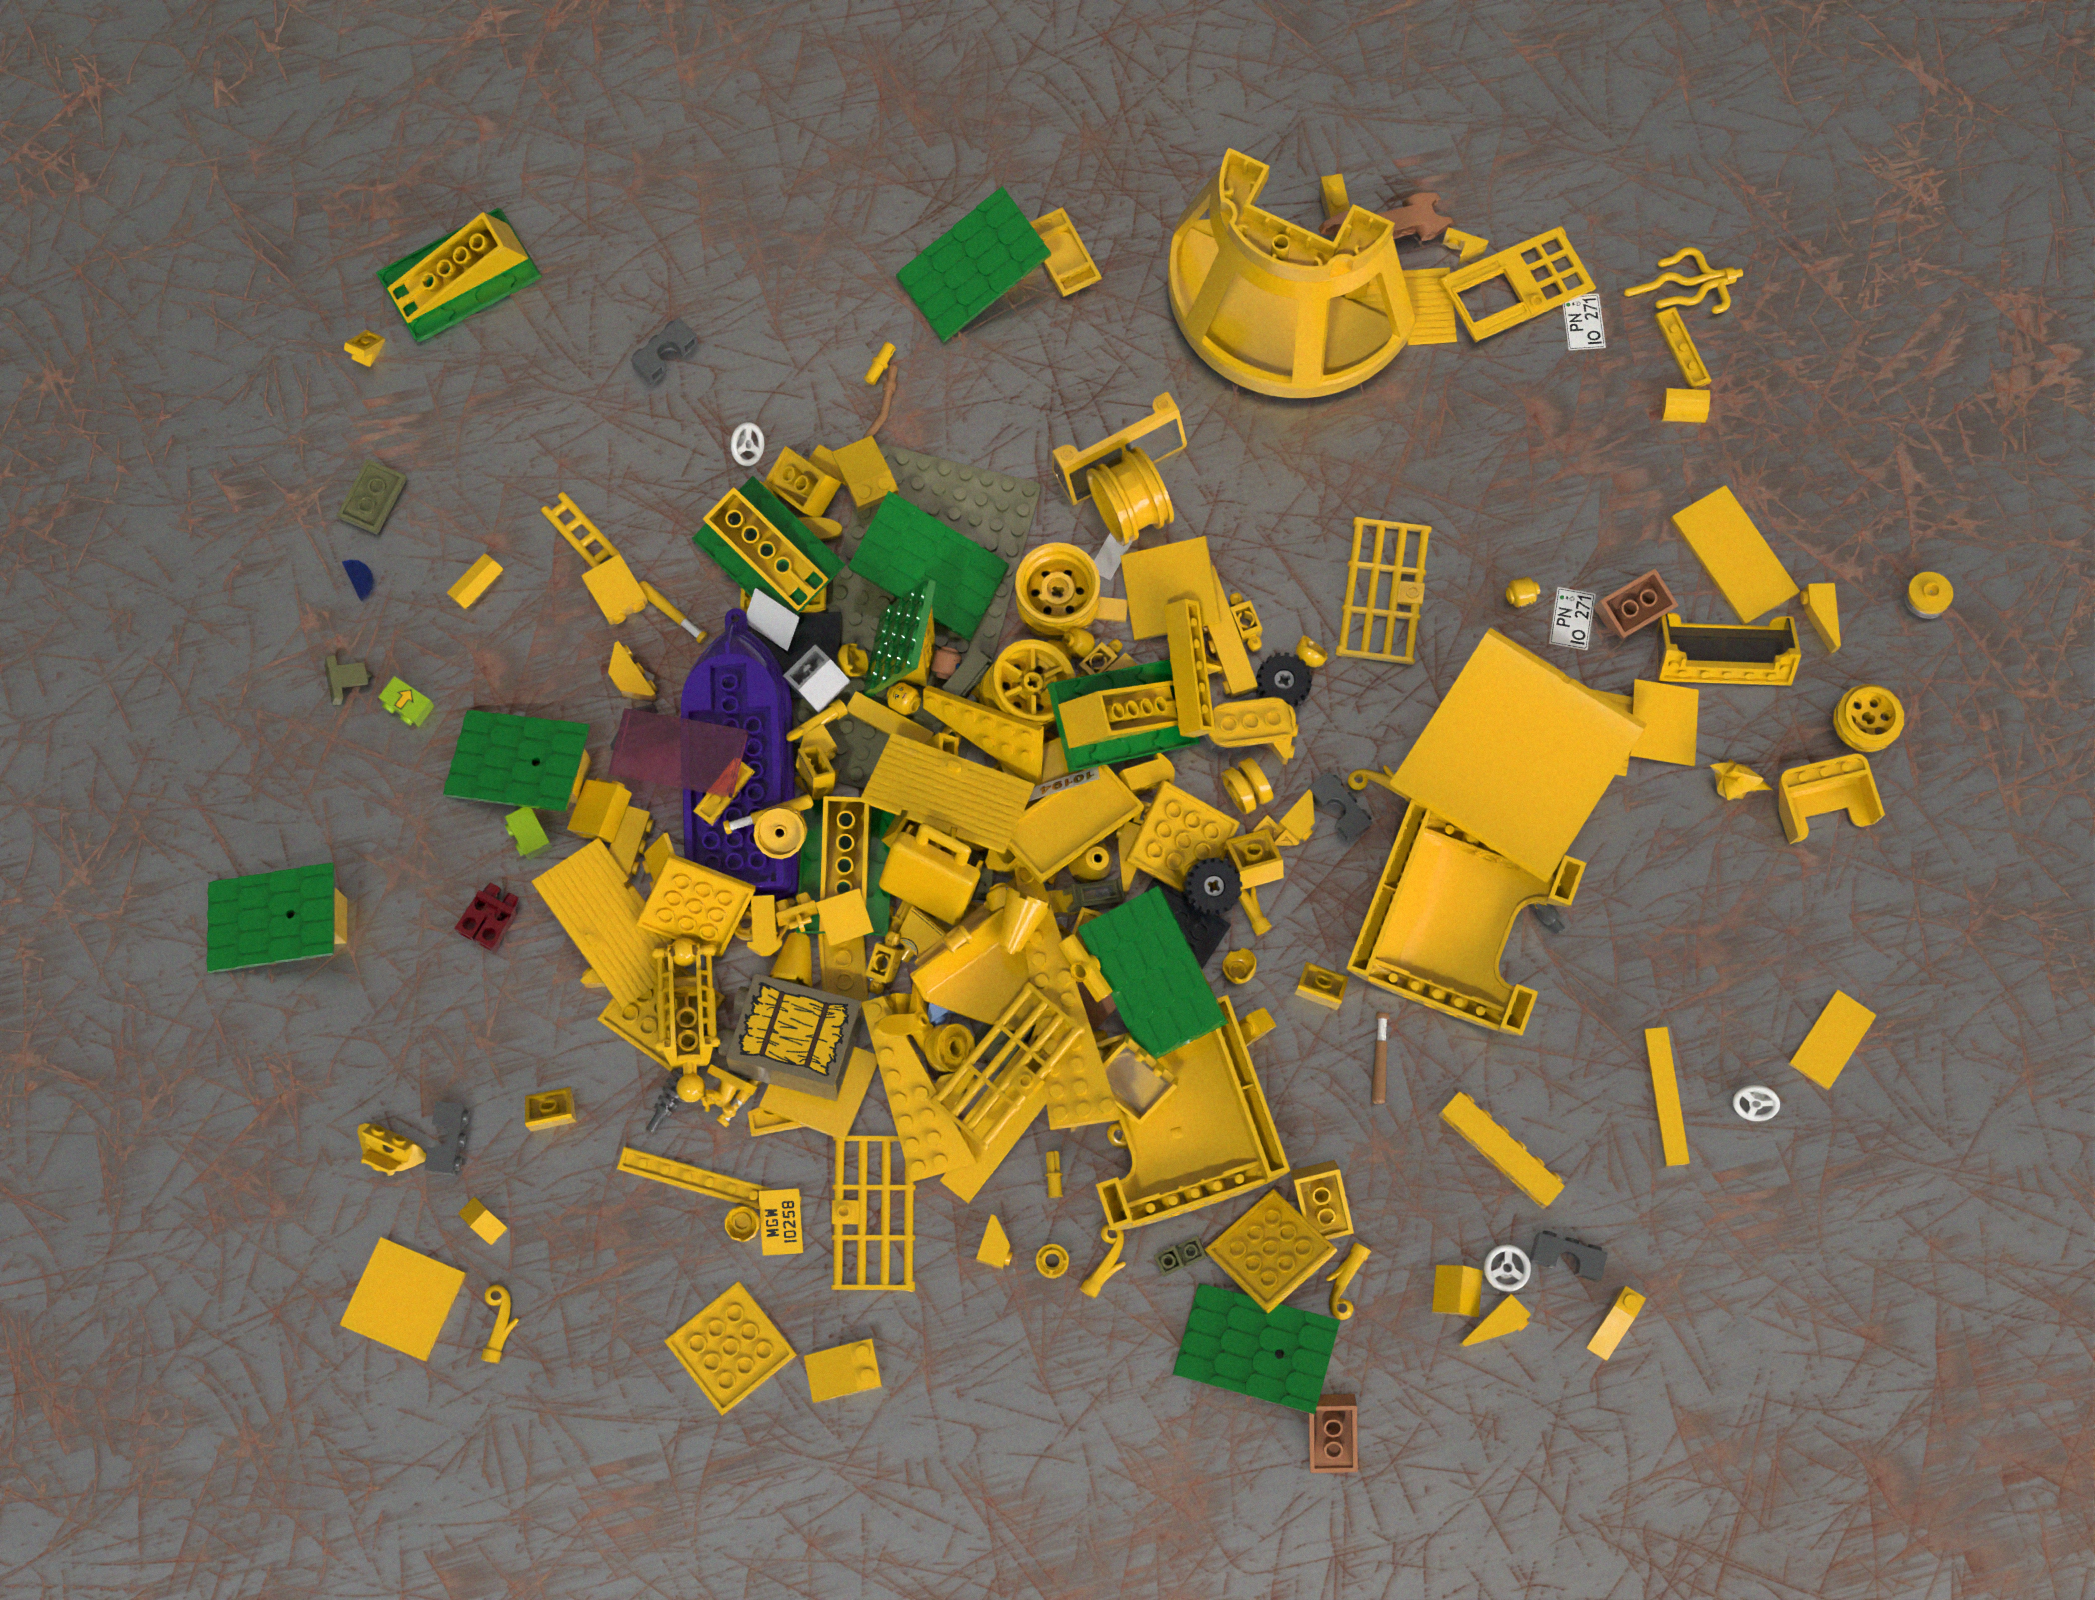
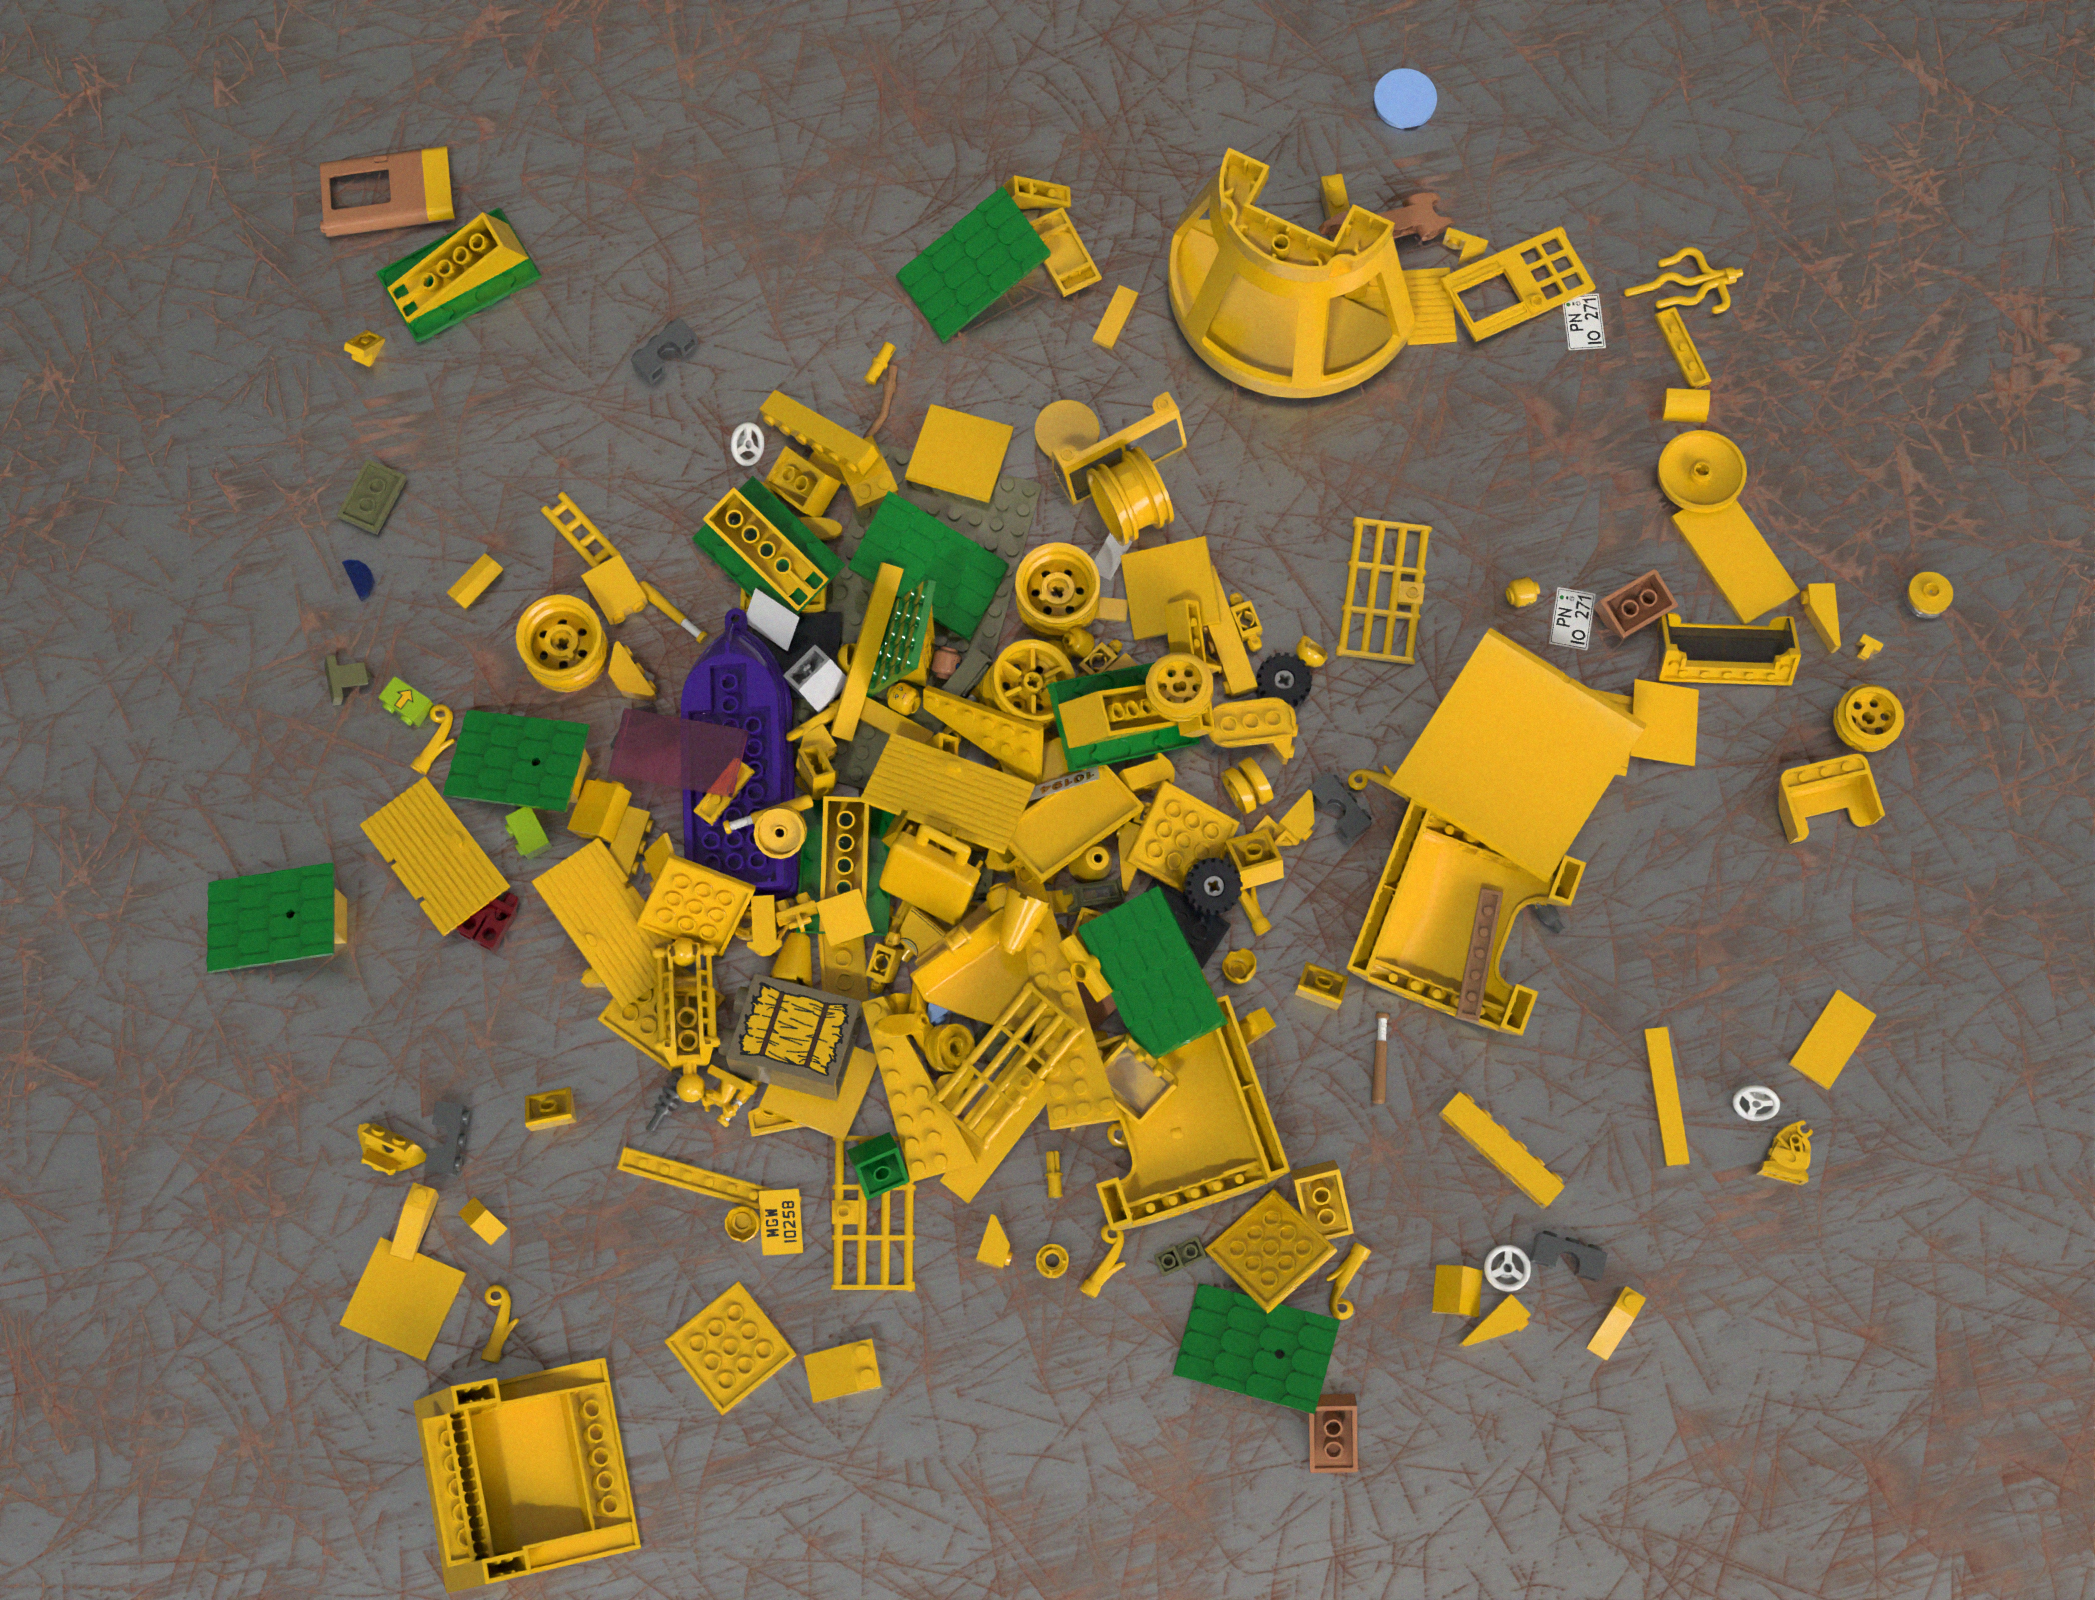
yellow hair [1709,758,1773,800] -> none
none -> nougat piece [319,146,456,237]
none -> yellow door [359,776,511,937]
none -> yellow slope [390,1182,439,1262]
none -> yellow plant [410,704,455,775]
none -> yellow slope [413,1357,641,1593]
none -> yellow wheel [516,594,609,692]
none -> yellow brick [759,390,879,476]
none -> yellow tile [830,562,904,741]
none -> green slope [846,1132,910,1200]
none -> yellow tile [905,404,1014,503]
none -> yellow slope [1002,175,1071,209]
none -> yellow tile [1035,400,1100,462]
none -> yellow tile [1092,285,1139,350]
none -> yellow wheel [1146,652,1214,722]
none -> light blue tile [1373,68,1437,129]
none -> medium nougat tile [1455,888,1503,1023]
none -> yellow dish [1657,430,1747,513]
none -> yellow piece [1757,1120,1813,1186]
none -> yellow tile [1856,634,1884,661]

